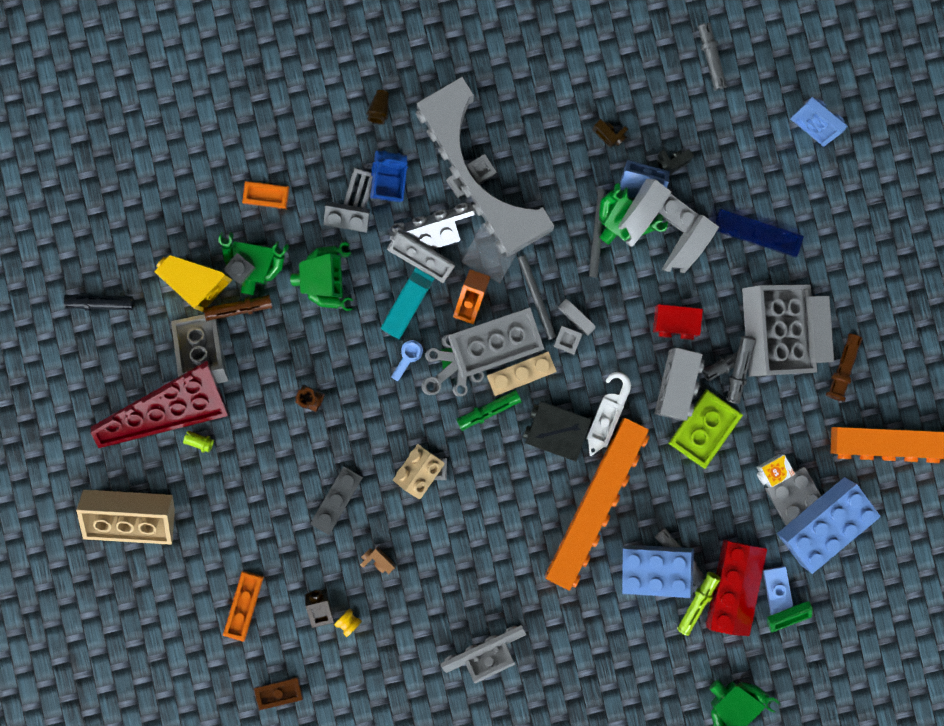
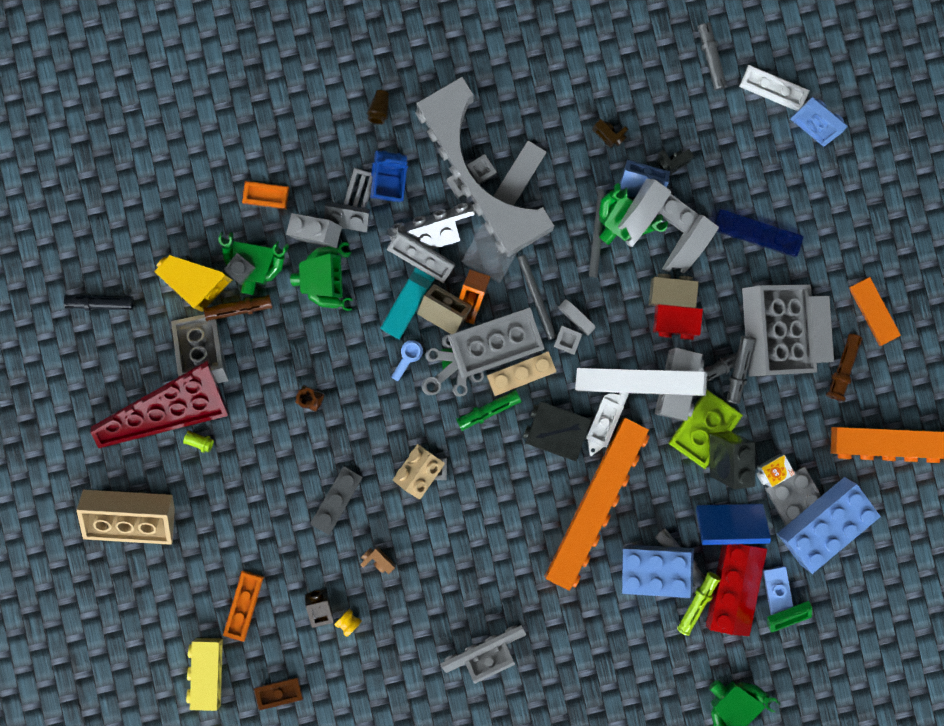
none -> light yellow brick [186,638,223,711]
none -> light grey brick [286,213,342,248]
none -> dark tan brick [417,284,472,334]
none -> light grey tile [493,141,547,206]
none -> white tile [575,368,707,396]
none -> dark tan brick [649,274,699,308]
none -> blue tile [696,504,771,545]
none -> pearl dark grey brick [709,431,755,489]
none -> white tile [739,65,810,111]
none -> orange tile [849,277,901,346]

